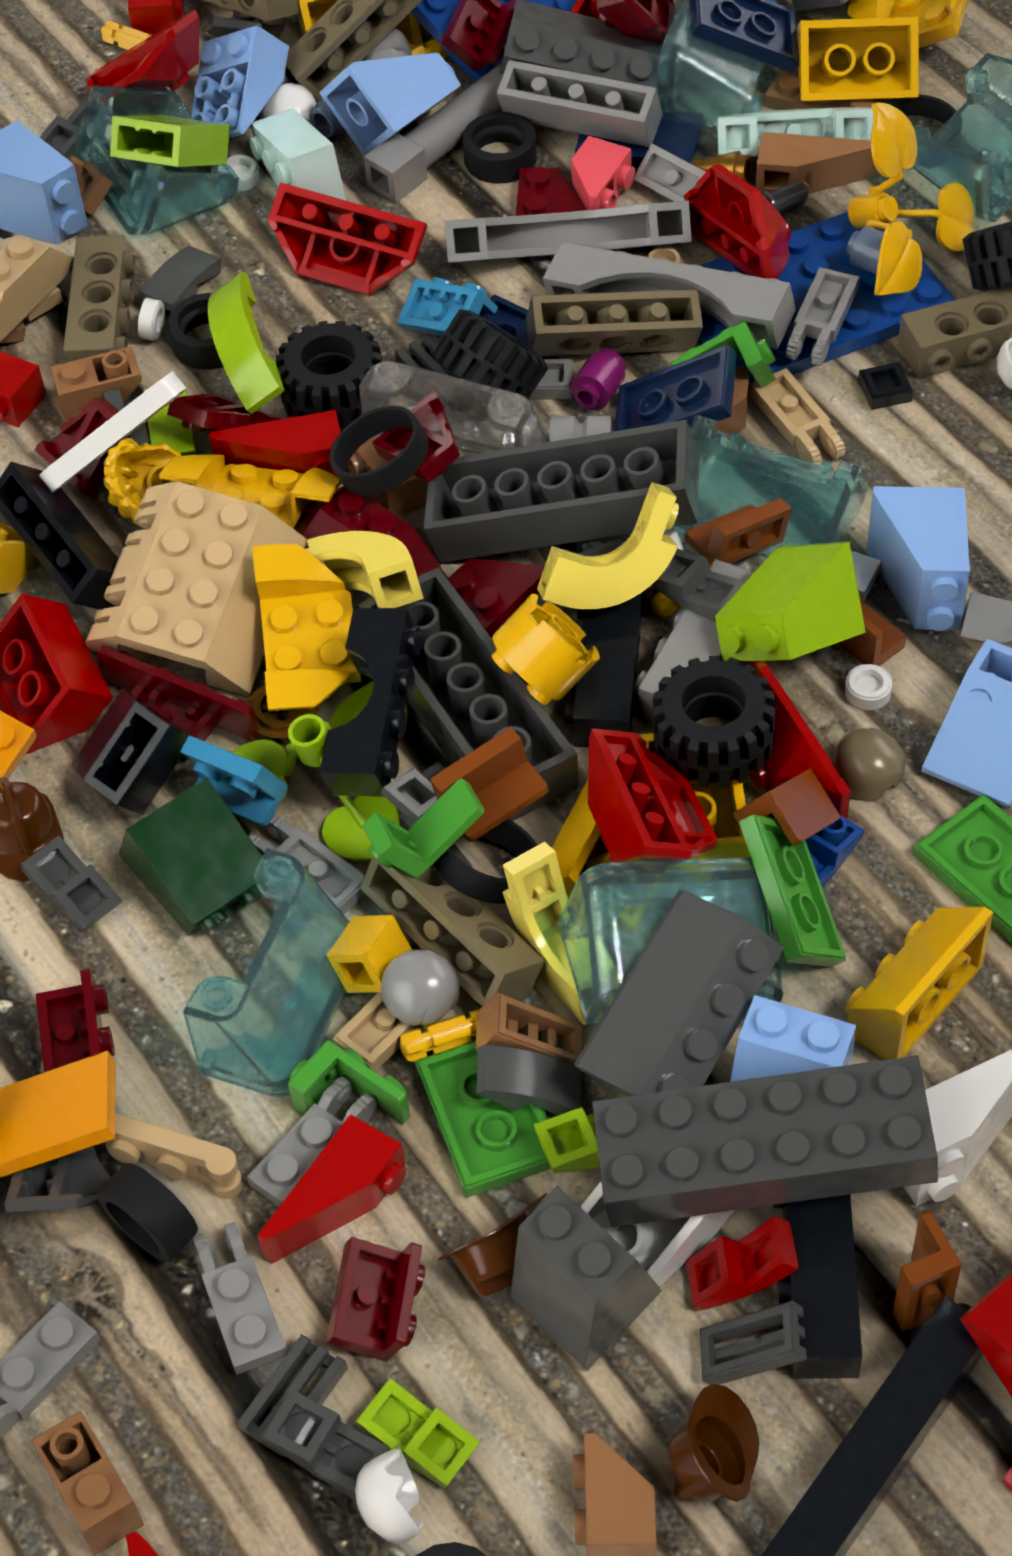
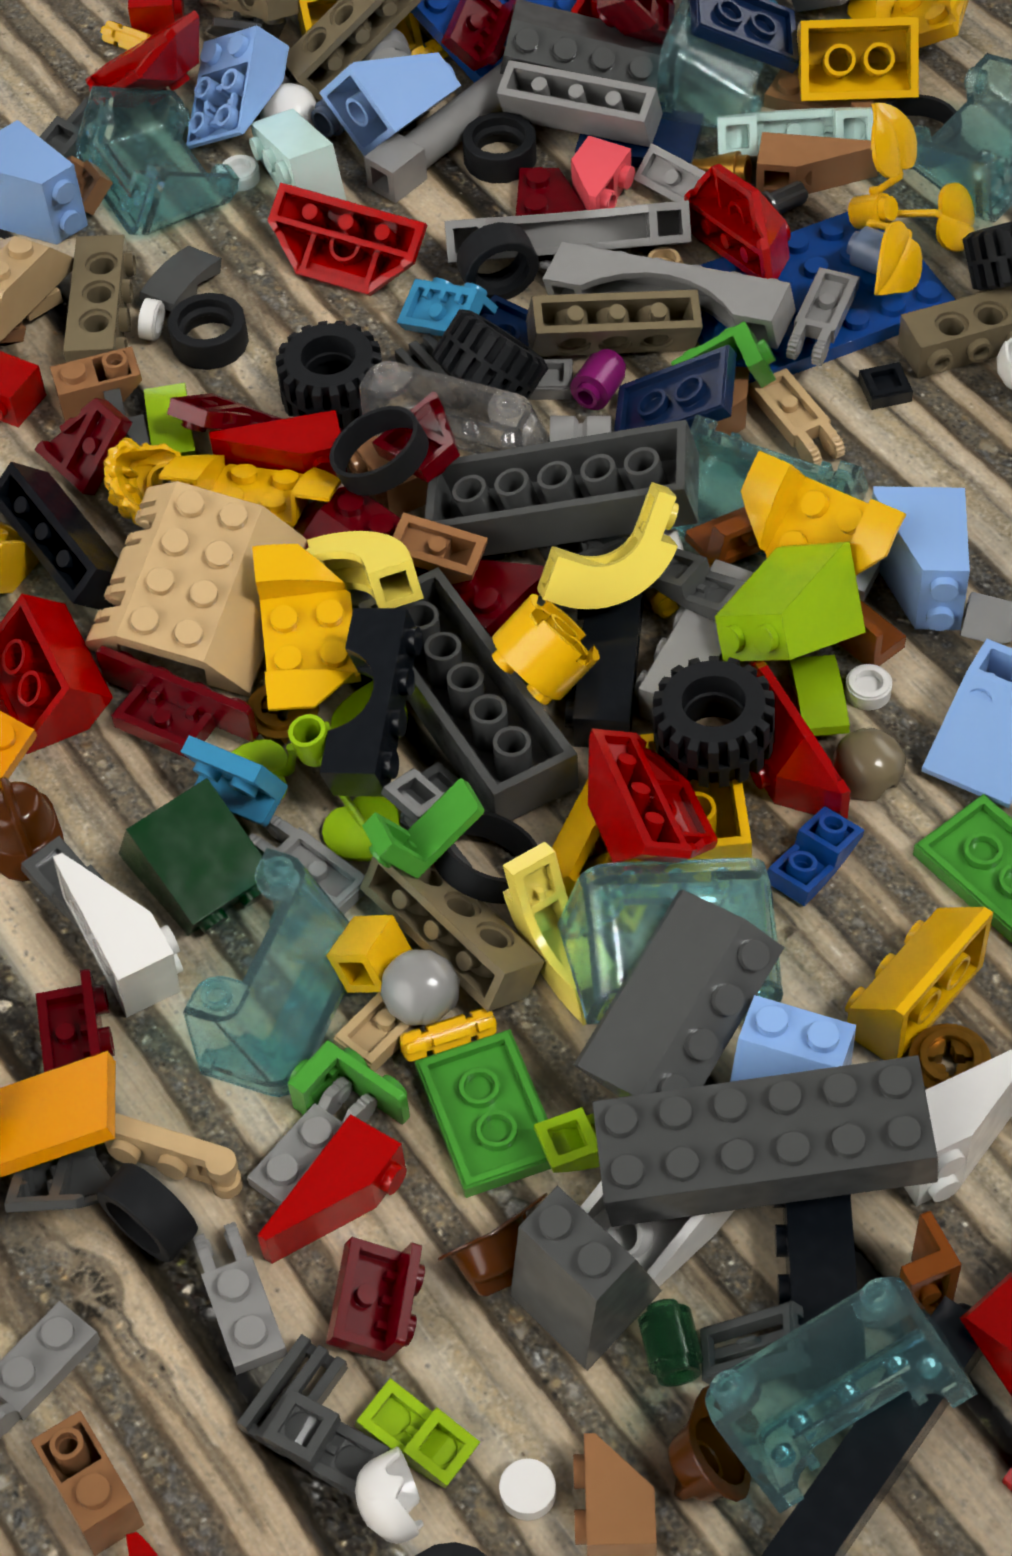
white beam [39,371,187,493] -> none
black slope [71,688,192,815] -> none
lime brick [110,115,230,167] -> none
lime slope [208,271,285,414] -> none
dark orange panel [430,727,549,842] -> none
medium nougat slope [476,992,583,1064] -> none
dark grey slope [477,1044,582,1115] -> none
red slope [686,1216,799,1310] -> none
dark orange panel [732,768,840,846] -> none
bright green tile [739,814,846,967] -> none
none -> white slope [53,853,183,1018]
none -> medium nougat slope [393,512,488,585]
none -> black tyre [457,222,539,300]
none -> white tile [499,1459,556,1521]
none -> clear green brick [638,1299,703,1387]
none -> clear light blue windscreen [705,1276,978,1513]
none -> yellow piece [740,450,907,576]
none -> lime slope [789,654,850,736]
none -> pearl gold gear [908,1023,992,1089]

